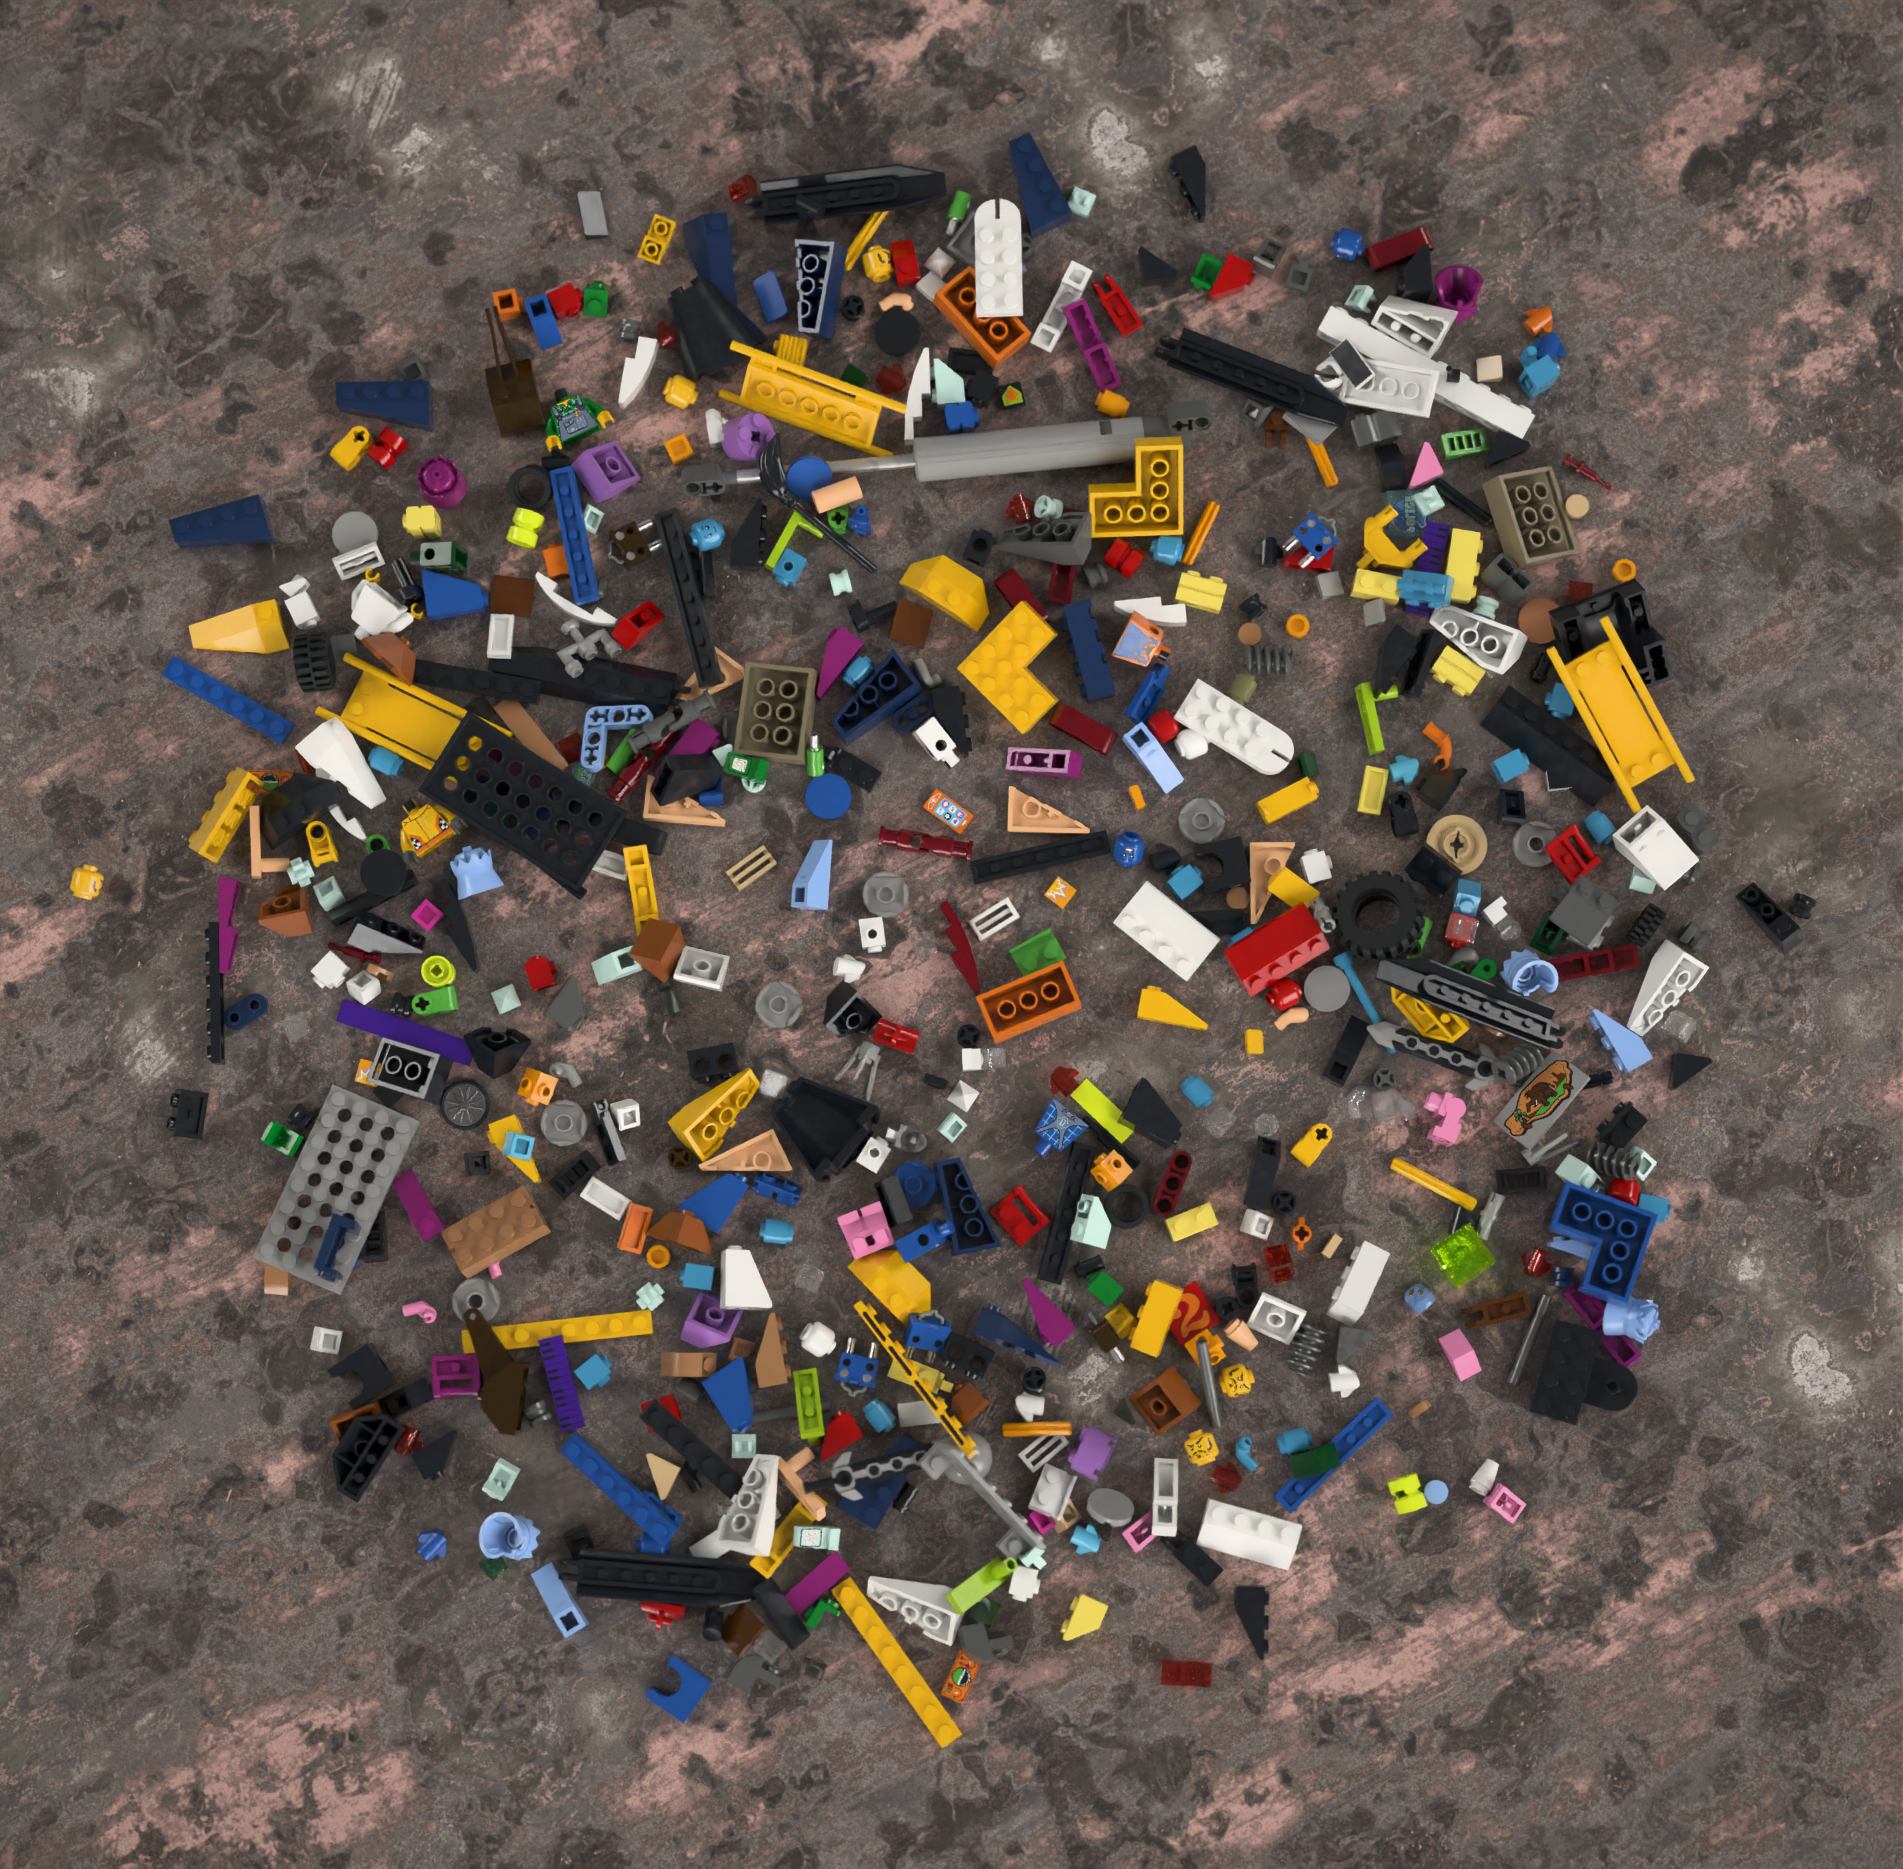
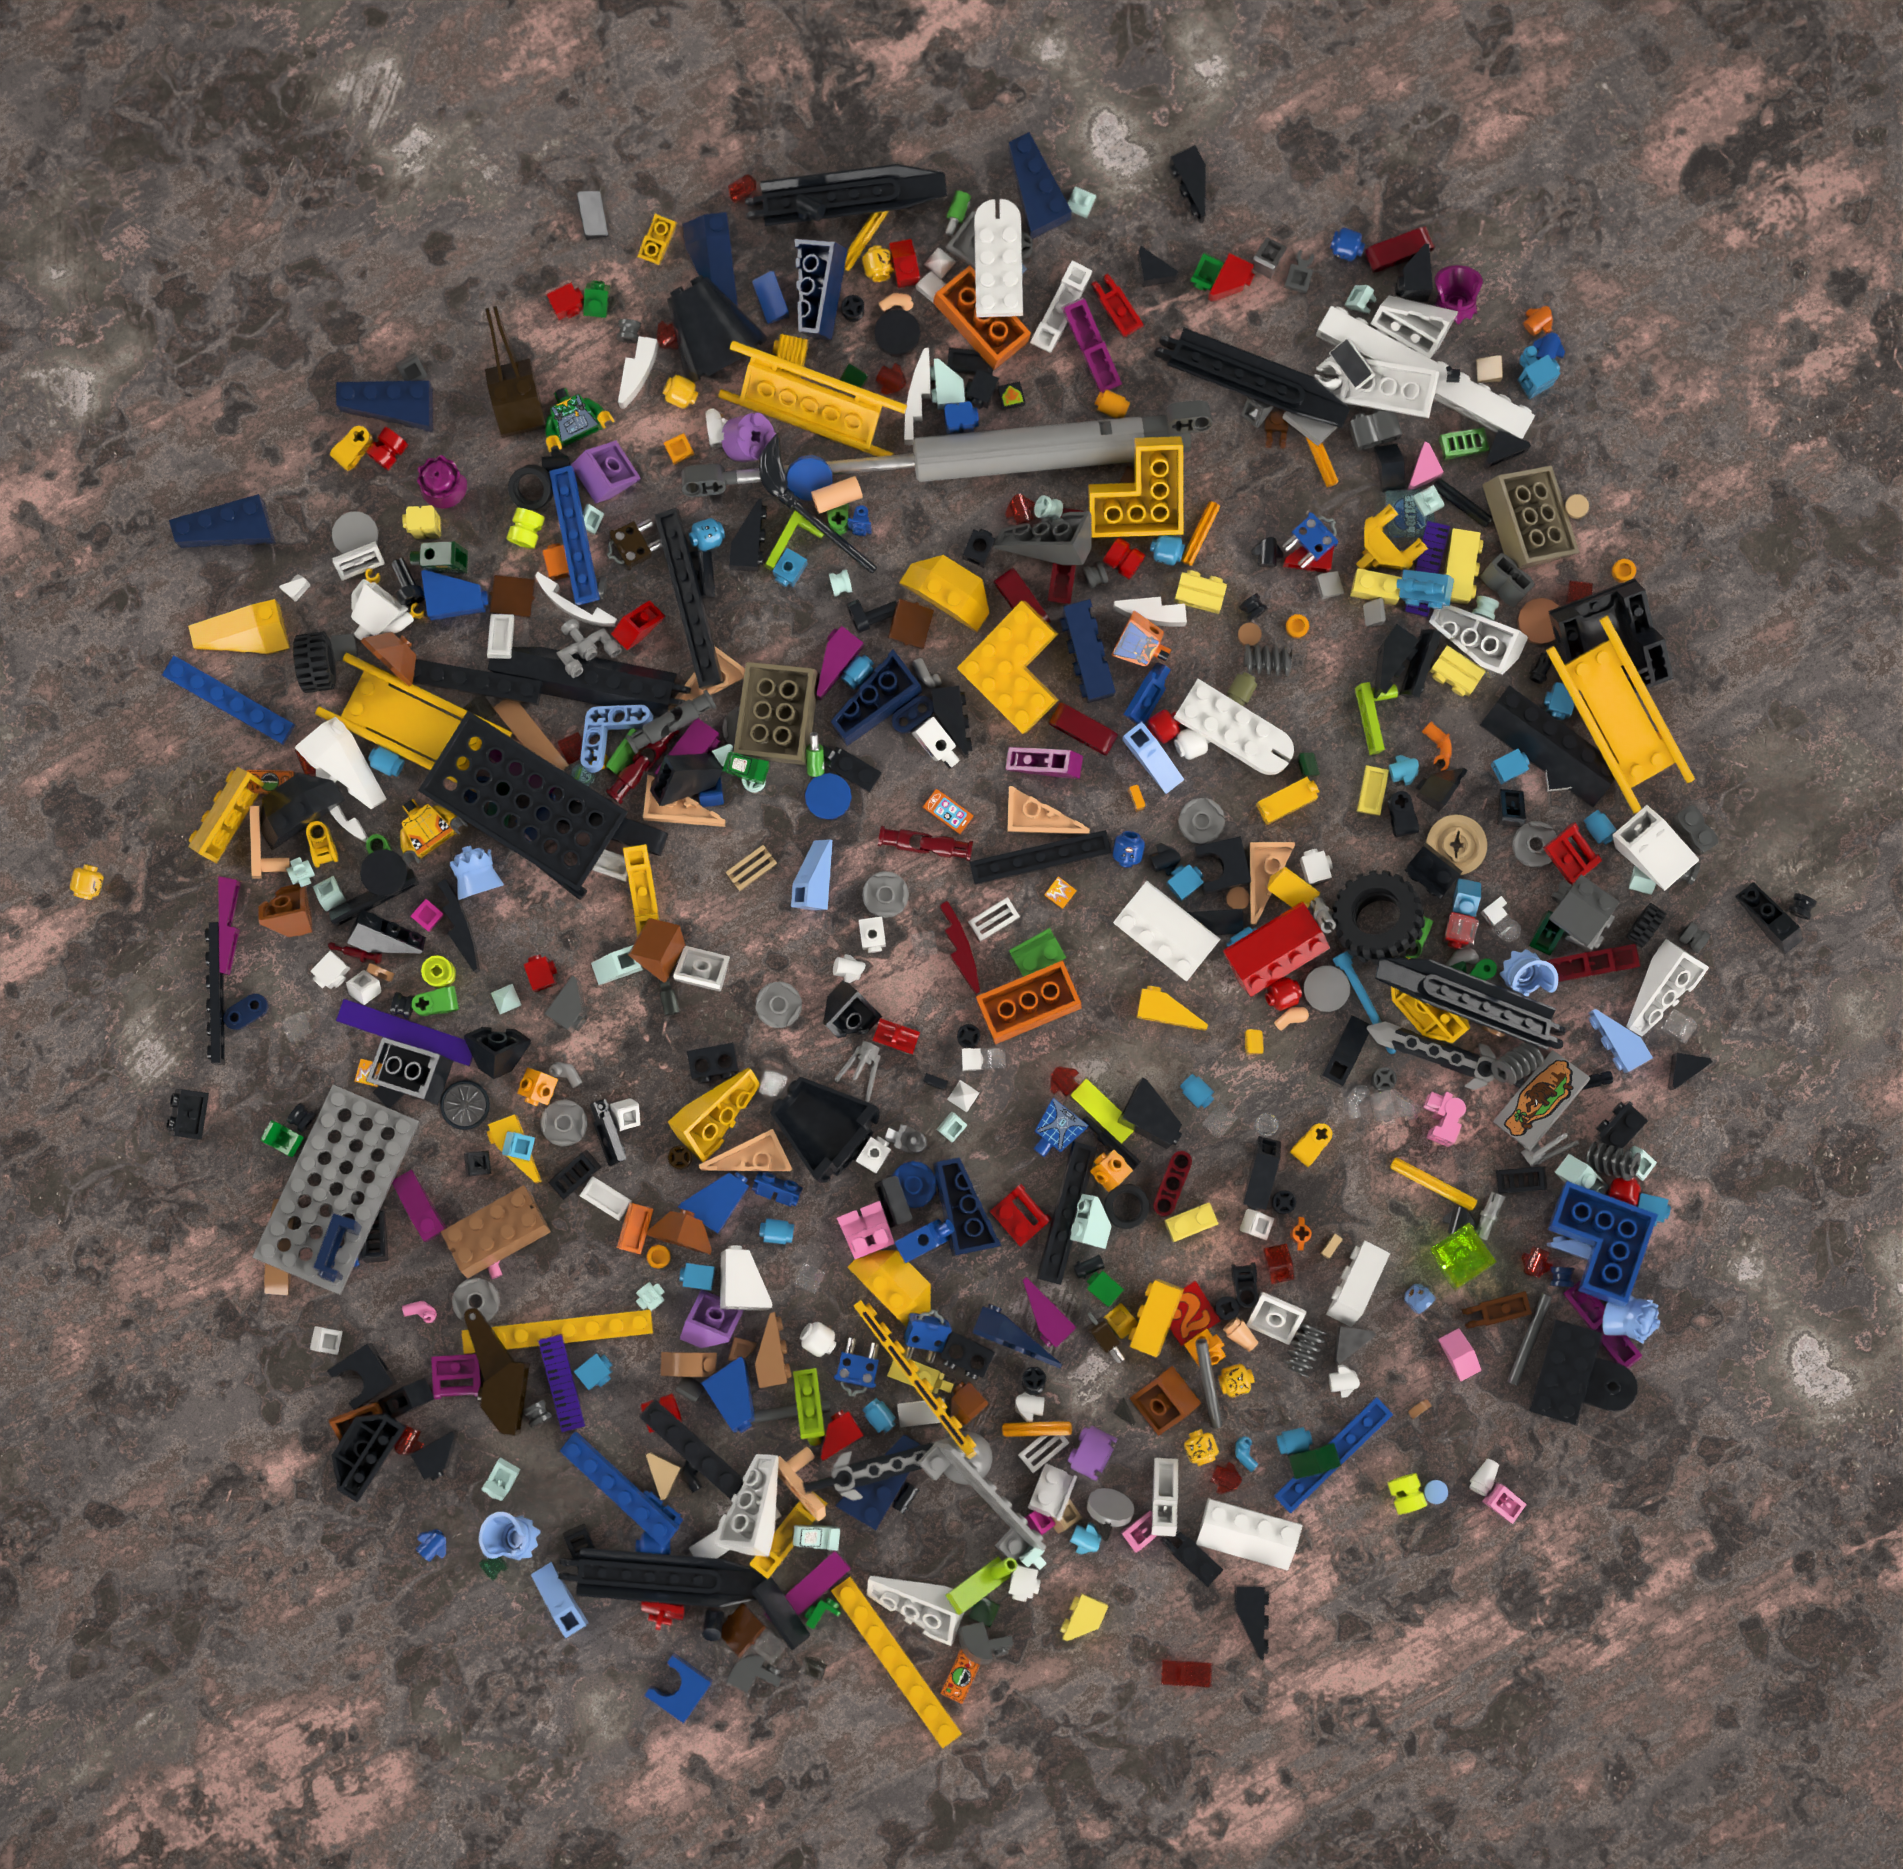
white brick [284,591,321,630] -> none
orange brick [492,288,525,322] -> none
blue slope [524,293,563,351] -> none
light aqua tile [732,1434,756,1458] -> none
dark red piece [1562,454,1611,491] -> none

